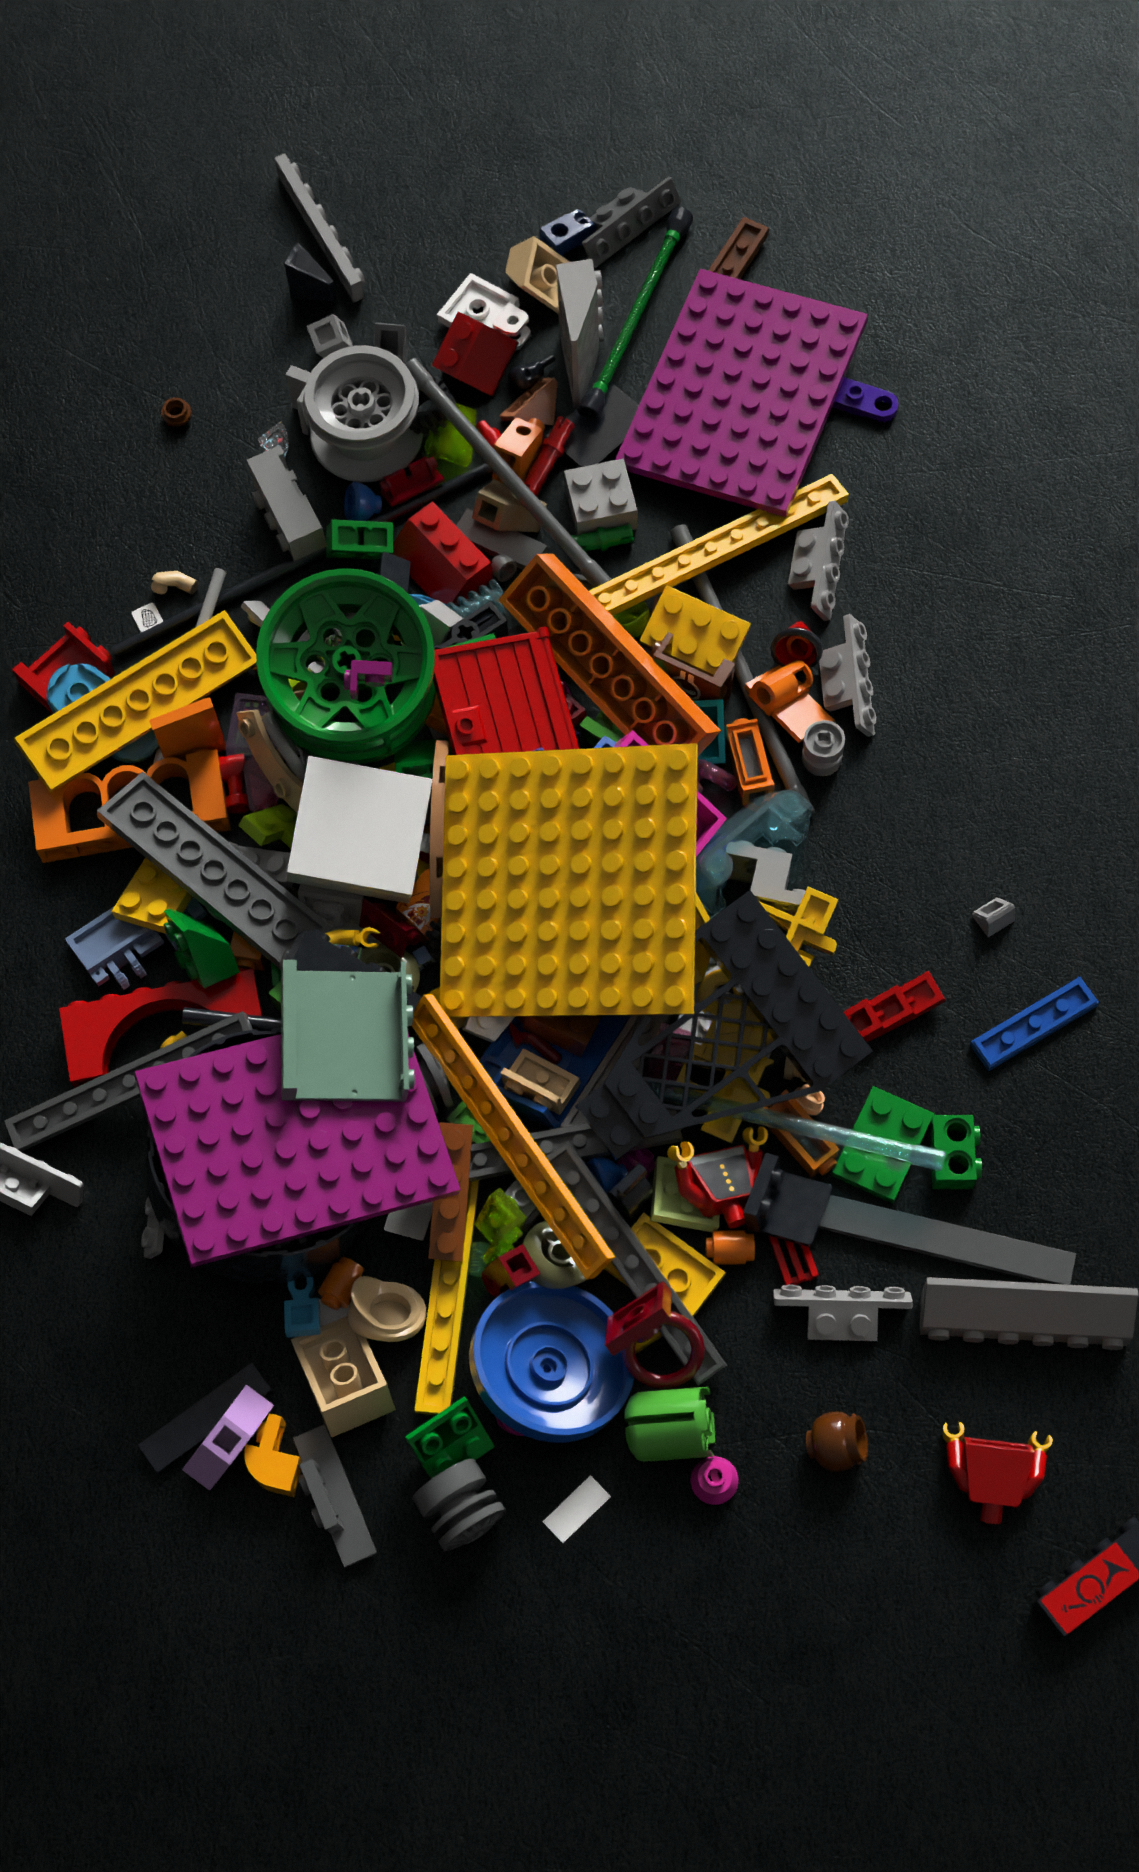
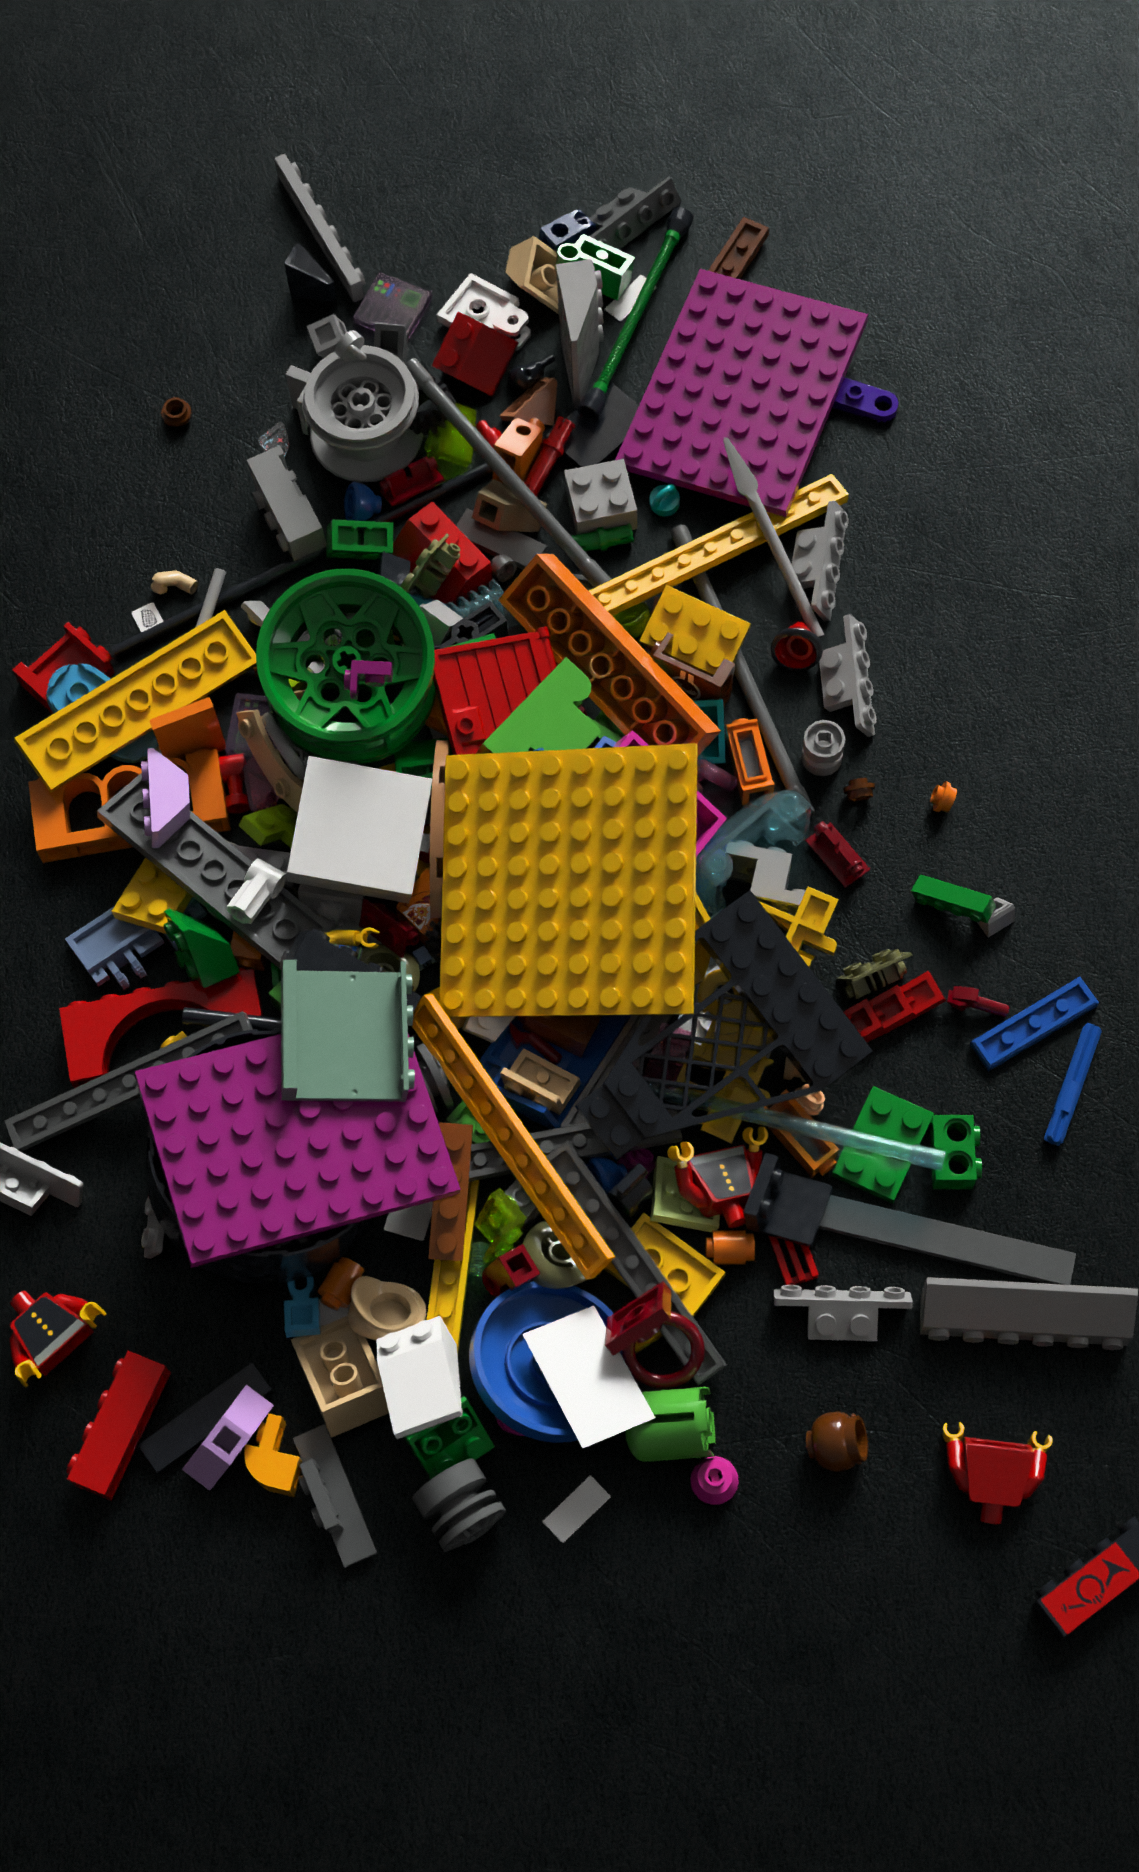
orange piece [744,660,834,743] -> none
none -> torso [9,1290,107,1387]
none -> red brick [67,1351,171,1501]
none -> lavender slope [141,748,190,848]
none -> white piece [227,858,287,924]
none -> light grey tile [335,330,367,362]
none -> tile [353,272,432,340]
none -> white slope [376,1316,462,1439]
none -> olive hinge [400,534,461,598]
none -> bright green brick [476,657,601,754]
none -> white sticker [523,1306,655,1448]
none -> green hinge [555,234,635,301]
none -> white sticker [605,275,657,321]
none -> teal tile [650,484,680,516]
none -> light grey piece [723,437,824,639]
none -> dark red hinge [805,821,870,888]
none -> olive hinge [836,949,912,1000]
none -> reddish brown plate [843,778,875,801]
none -> green piece [911,874,996,923]
none -> orange plate [930,781,957,813]
none -> dark red bar [947,986,1009,1017]
none -> blue axle [1044,1023,1102,1146]

